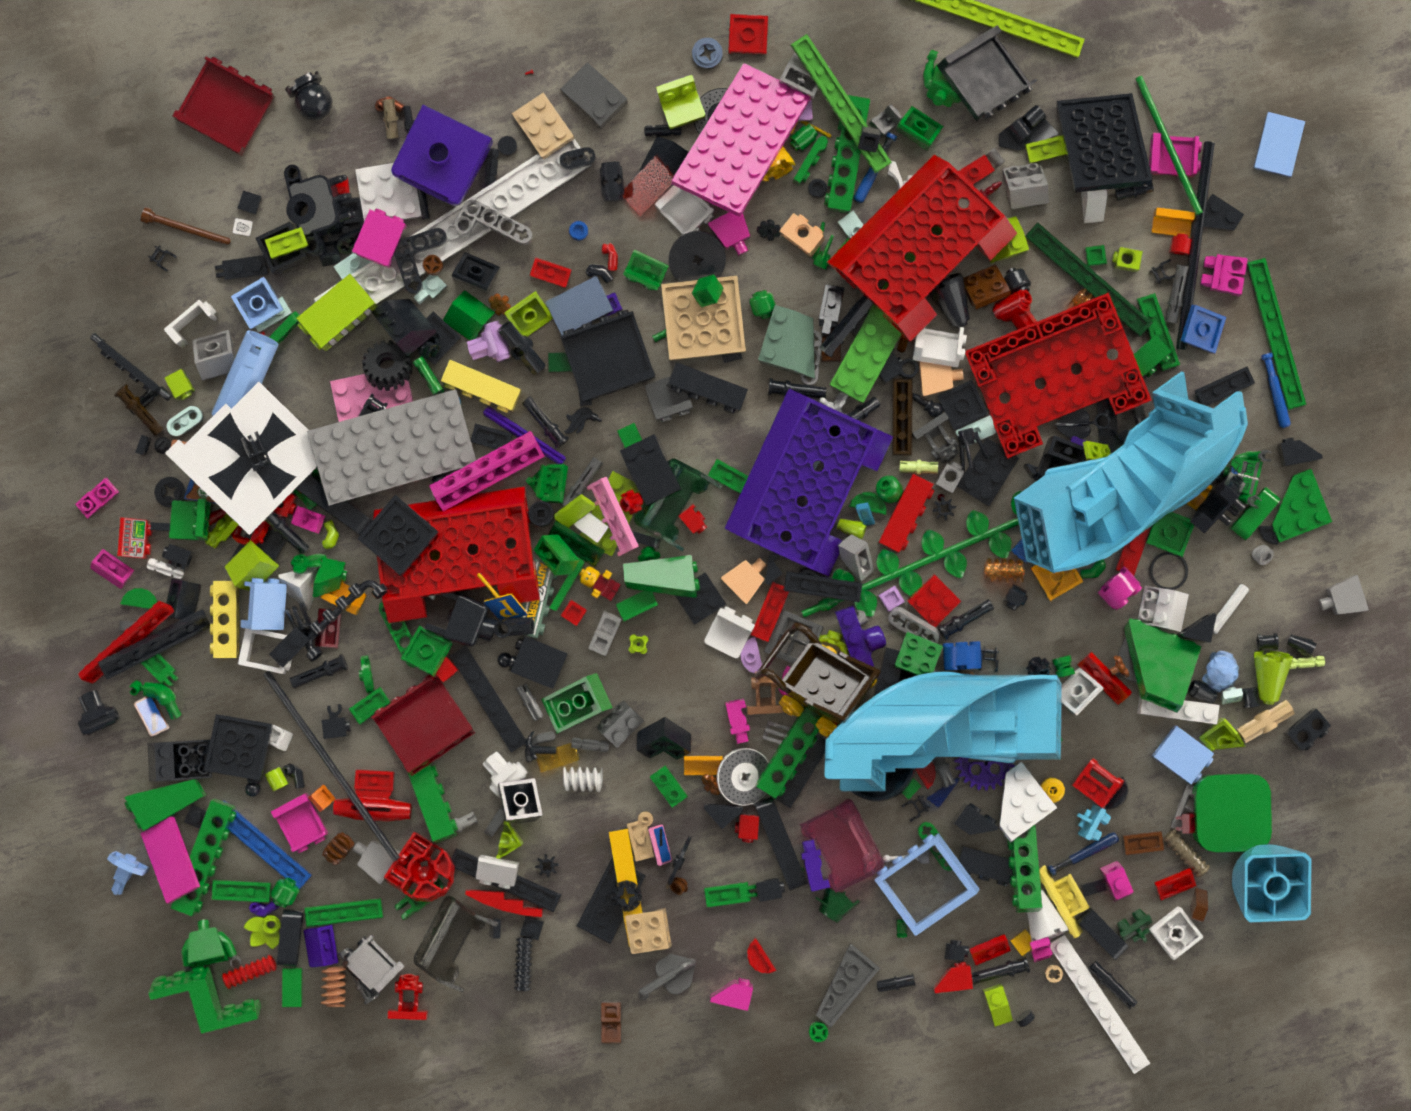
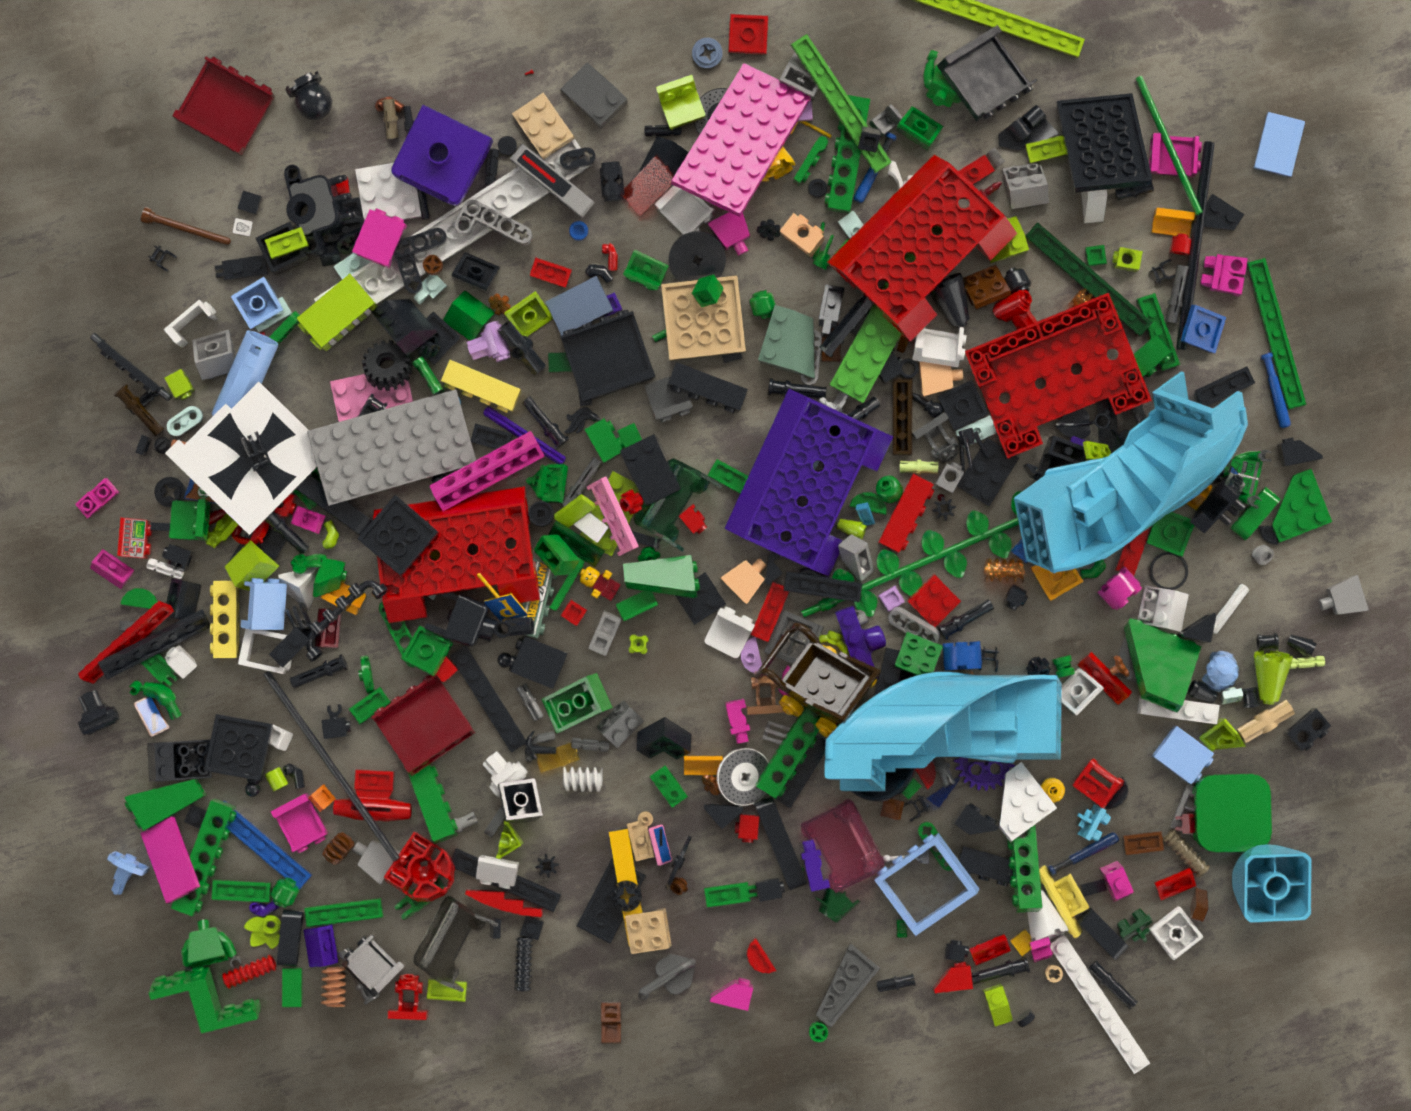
green brick [789,124,818,151] -> none
none -> white brick [165,645,197,679]
none -> lime tile [427,979,467,1002]
none -> beam [510,144,594,218]
none -> green brick [584,418,625,464]
none -> reddish brown plate [880,799,904,820]

